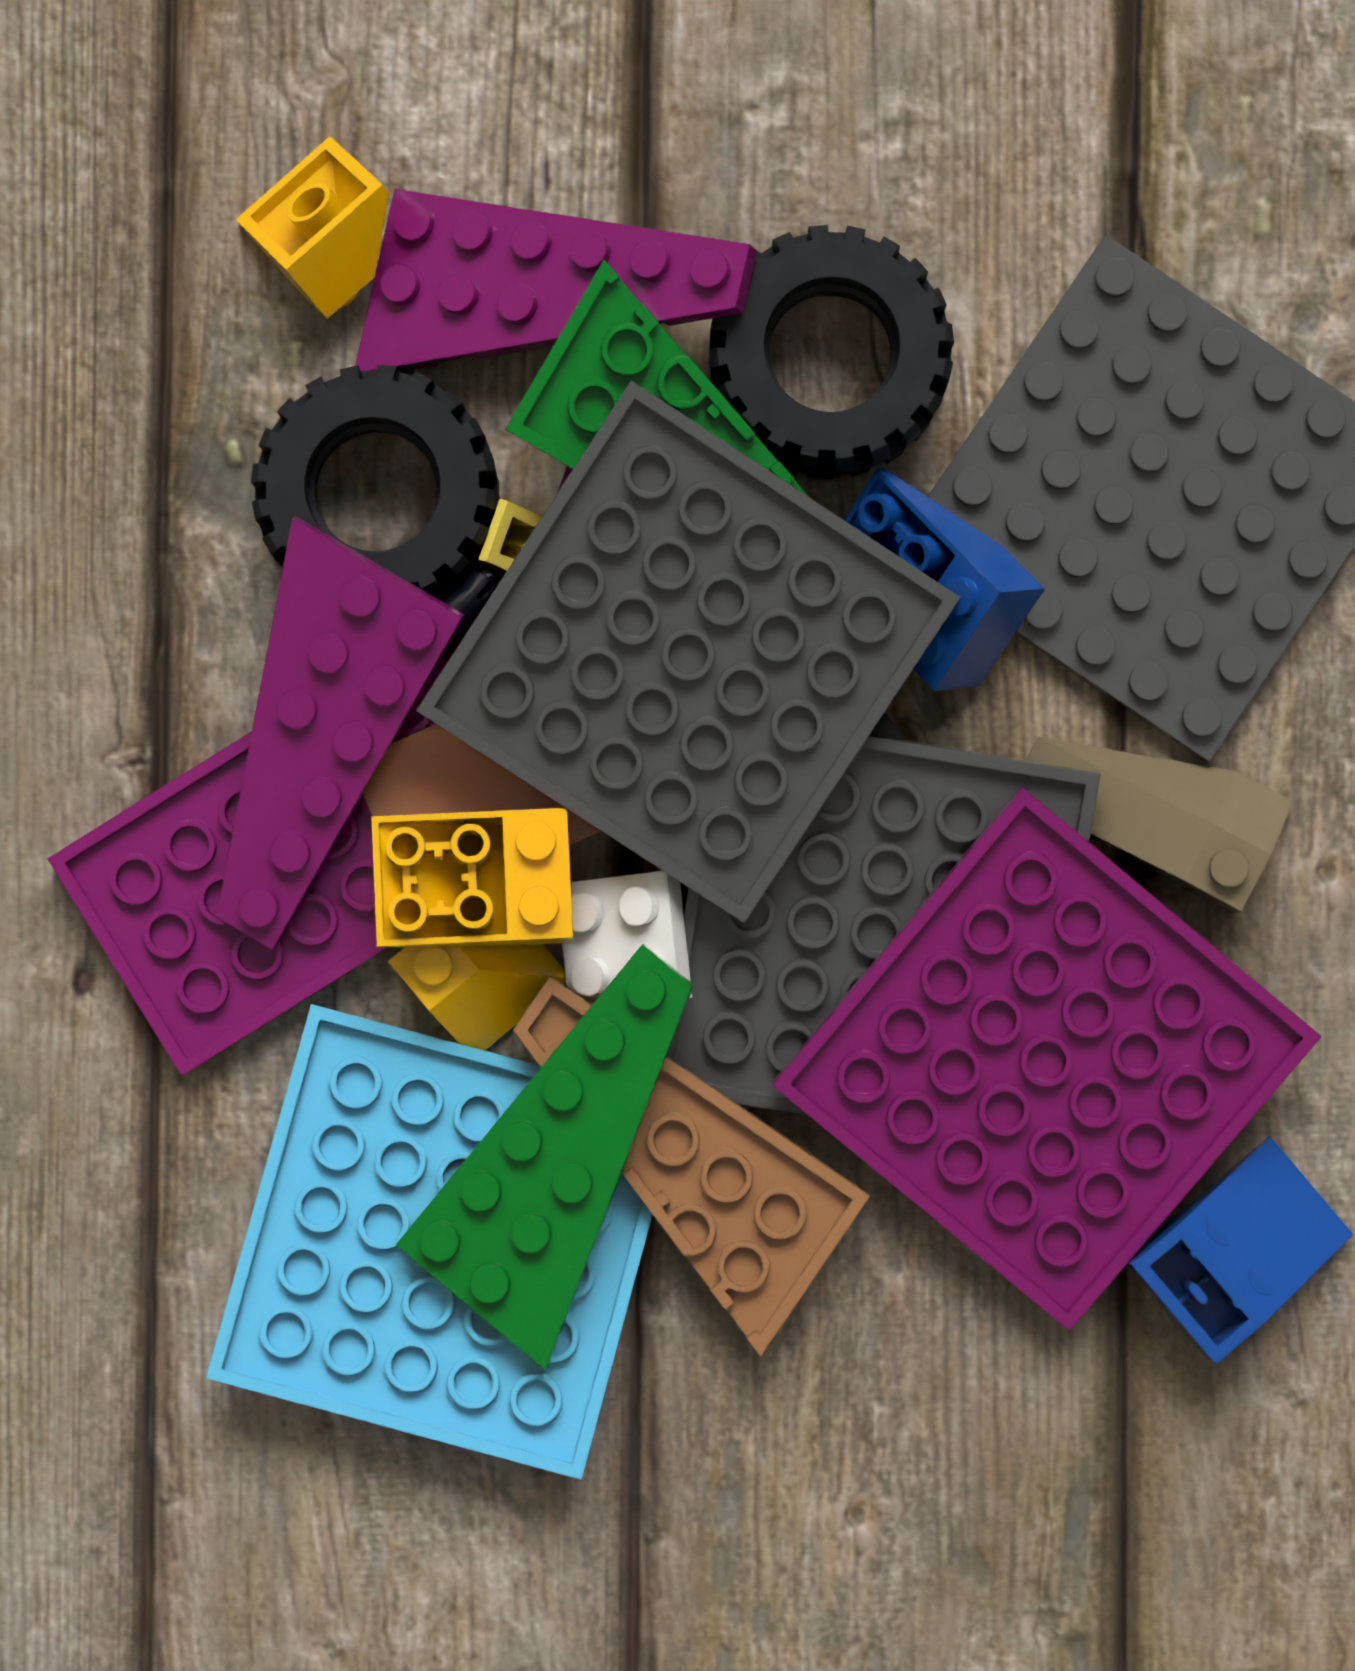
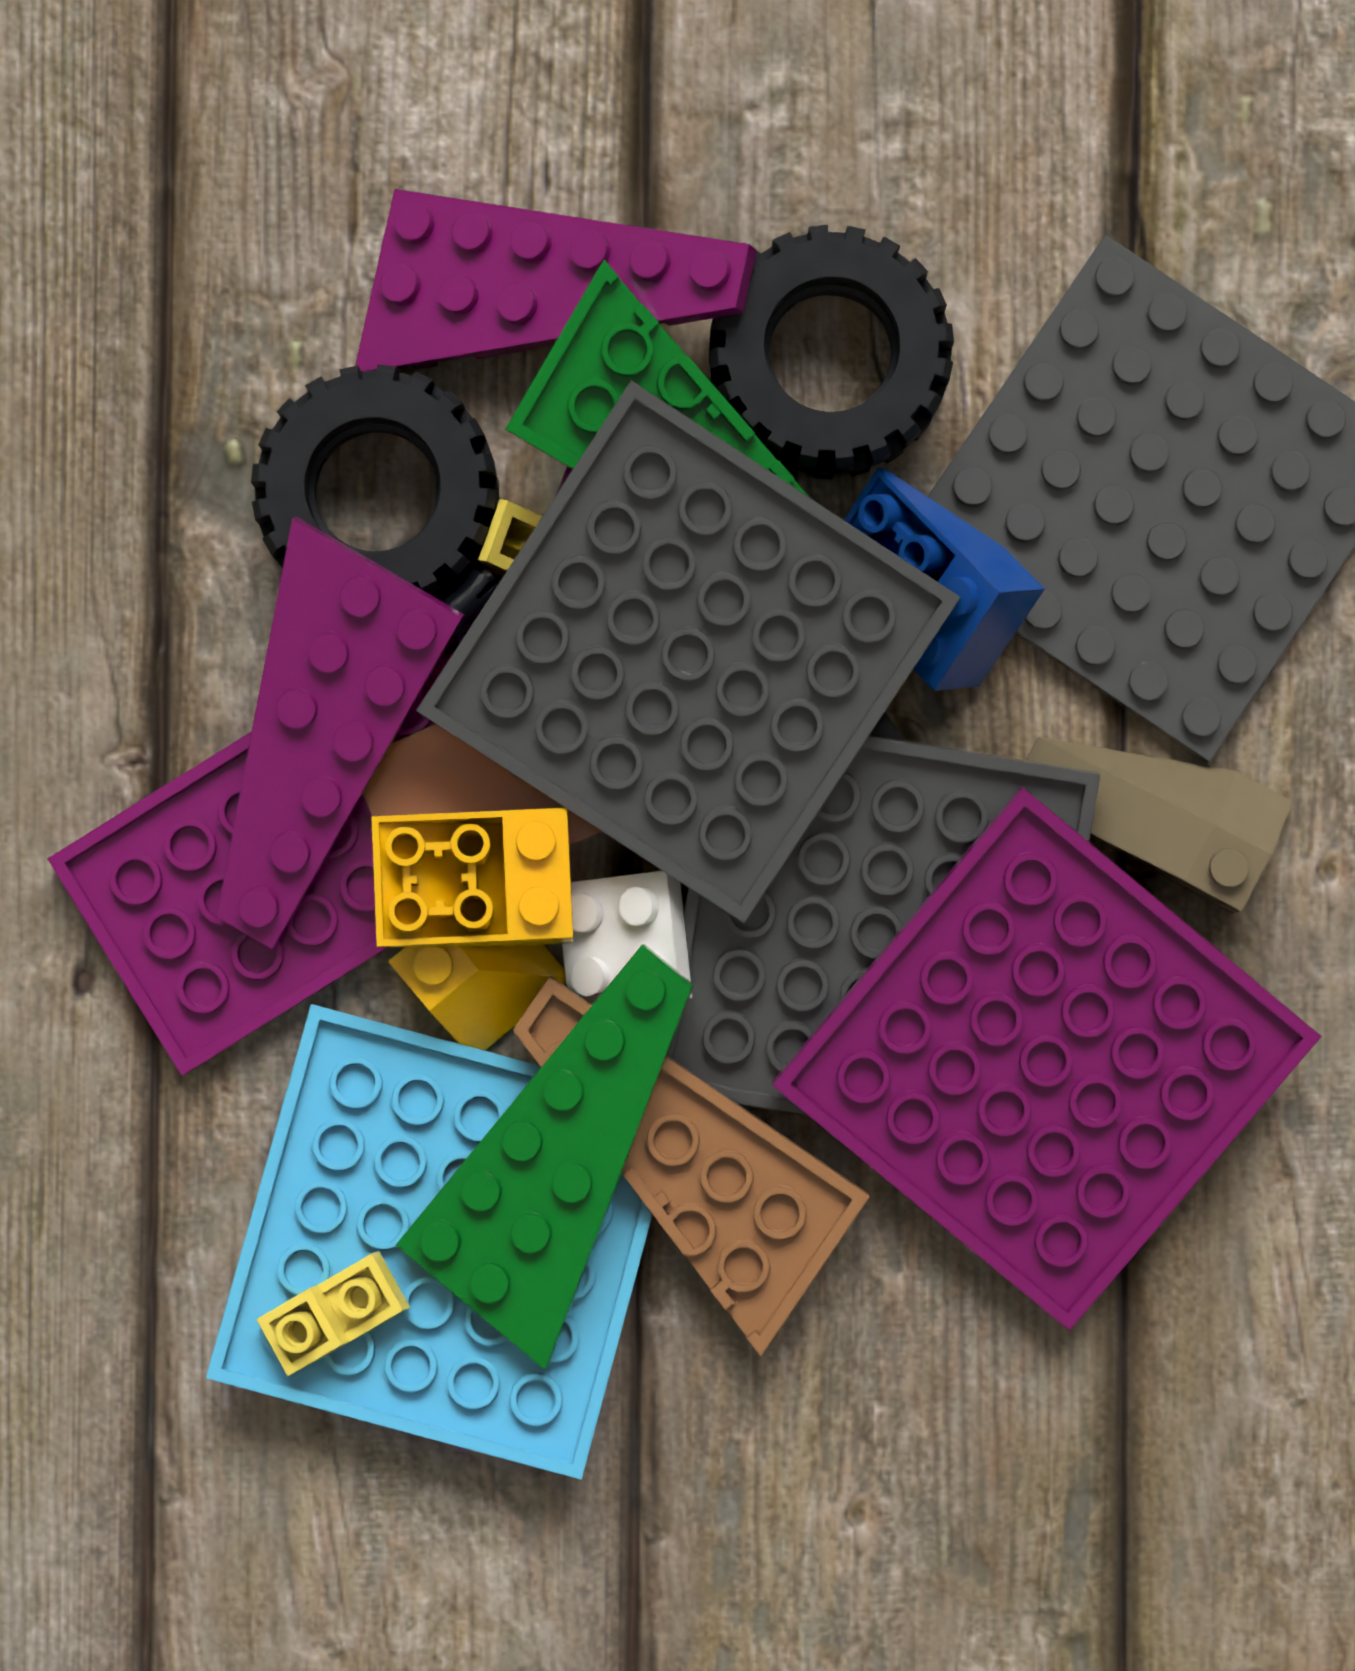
yellow slope [235,136,389,319] -> none
blue slope [1127,1136,1354,1364] -> none
none -> light yellow slope [256,1251,410,1376]

